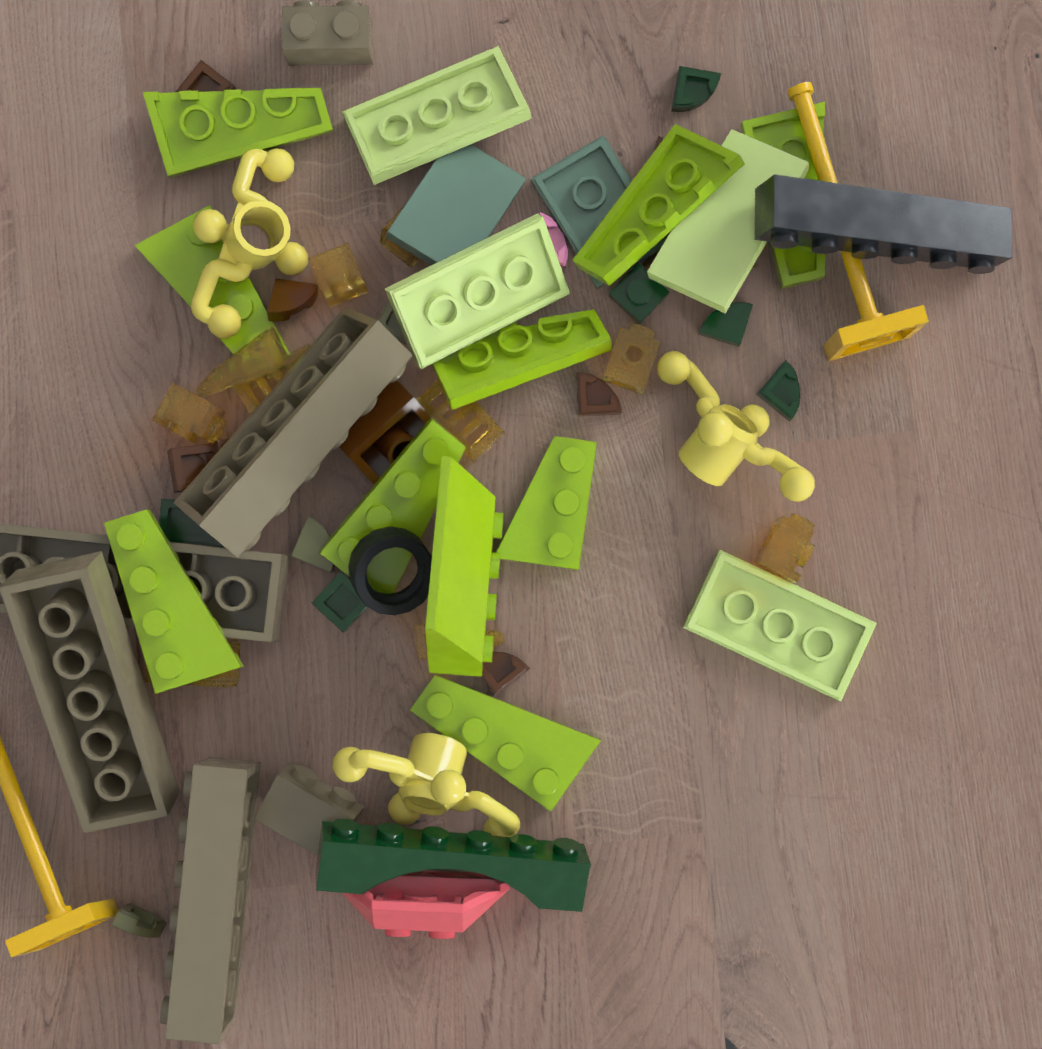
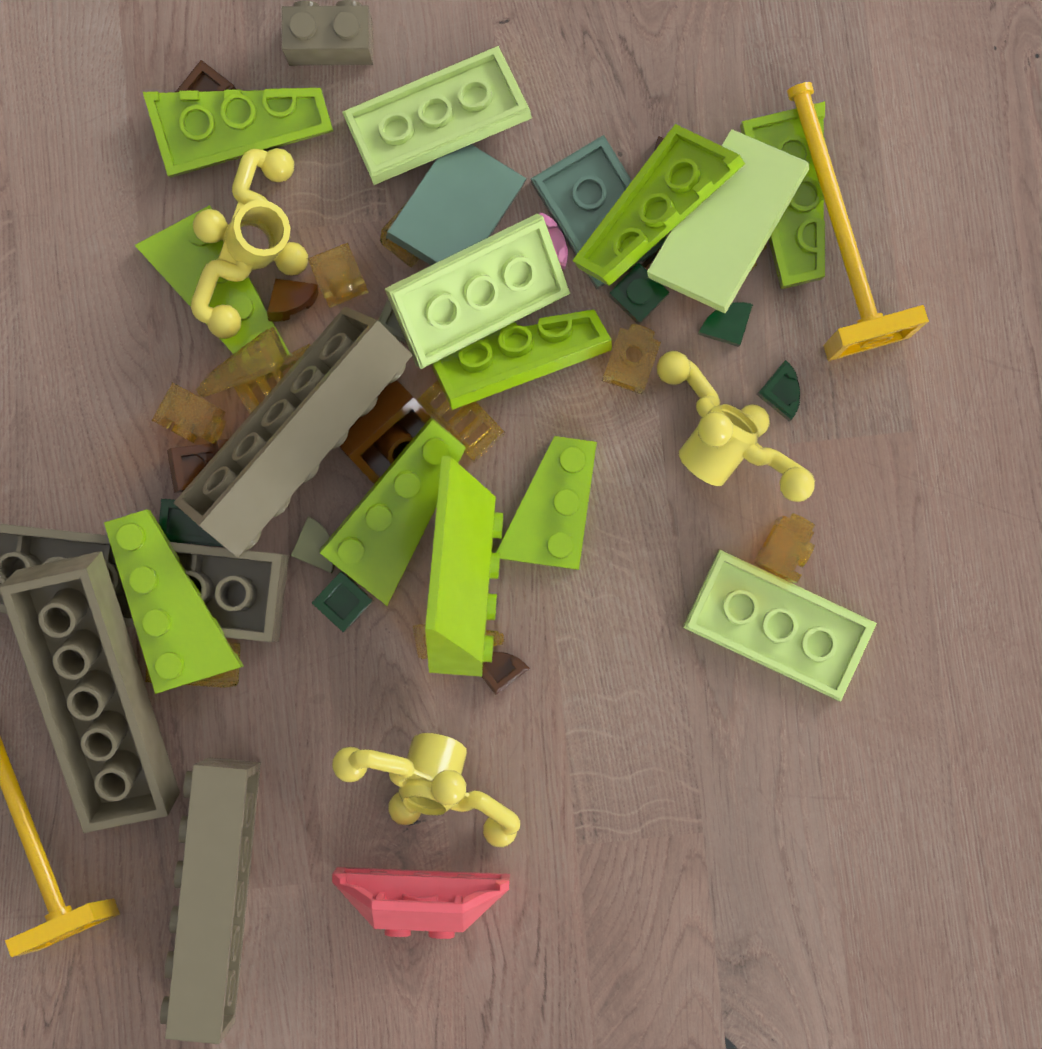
olive tile [111,903,167,938] -> none
dark tan brick [254,763,365,856] -> none
dark green arch [316,819,591,912] -> none
black tyre [348,526,432,616] -> none
lime wing [410,674,601,812] -> none
reddish brown tile [576,372,622,417] -> none
dark green tile [671,66,721,112] -> none
black brick [755,174,1012,274] -> none

